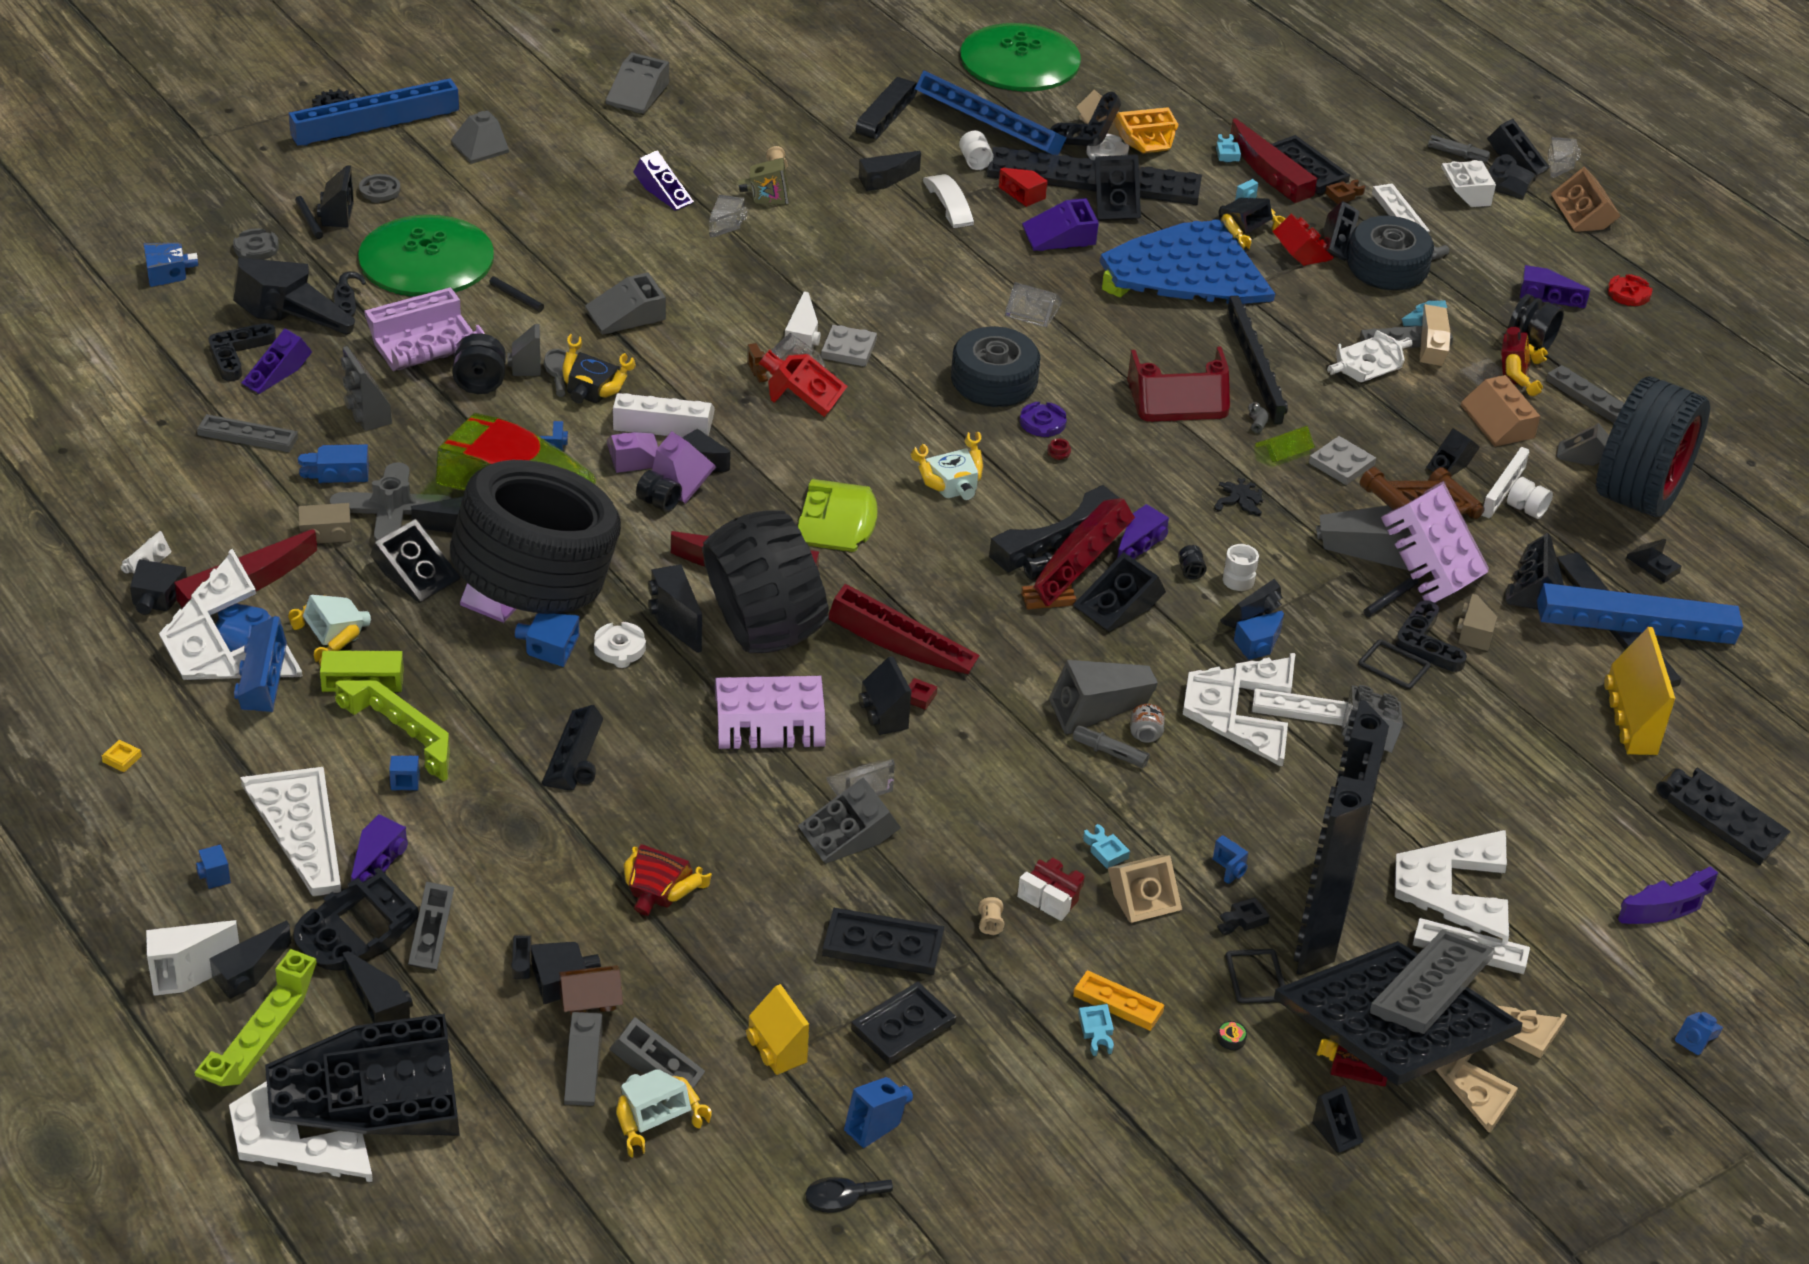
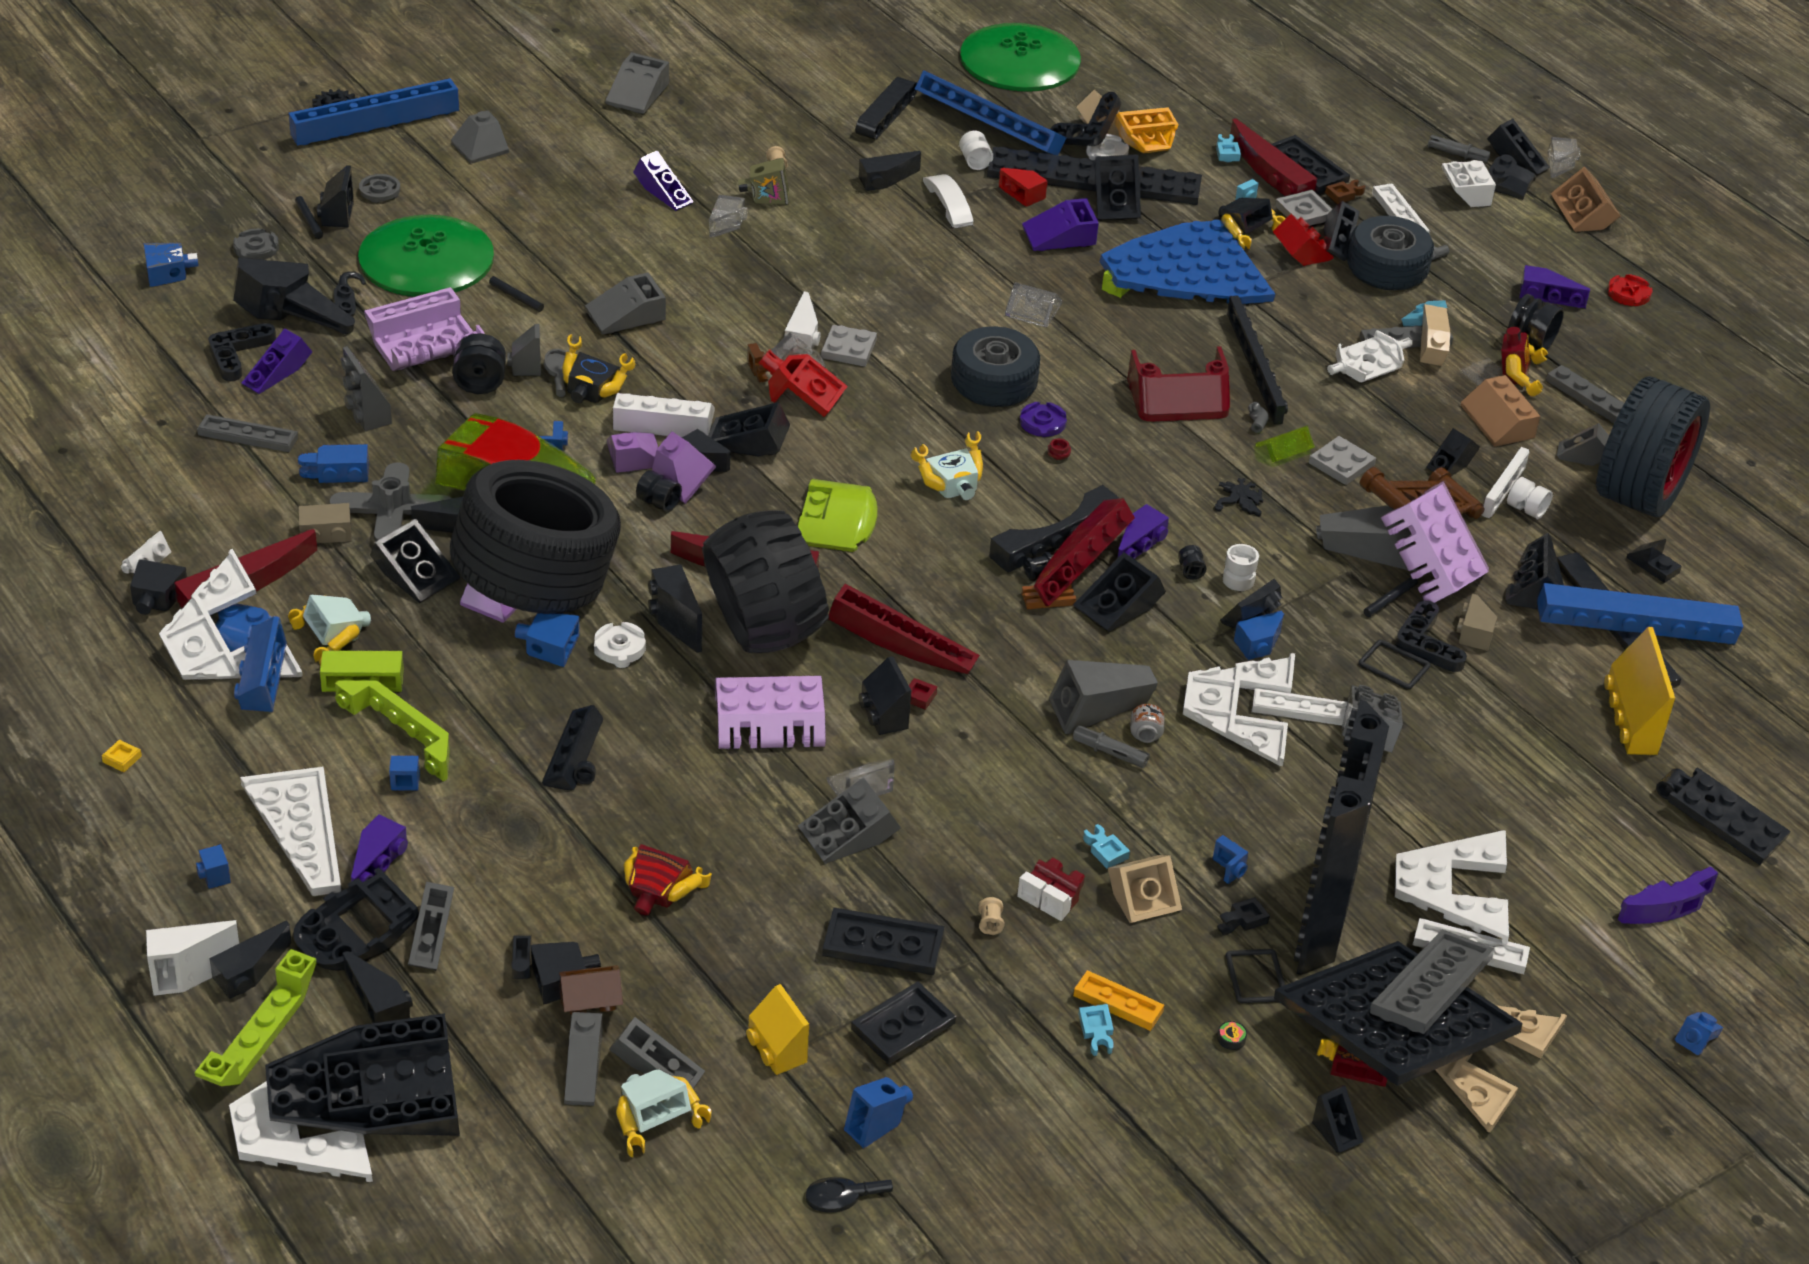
none -> black slope [708,402,790,457]
none -> light grey plate [1275,190,1332,225]

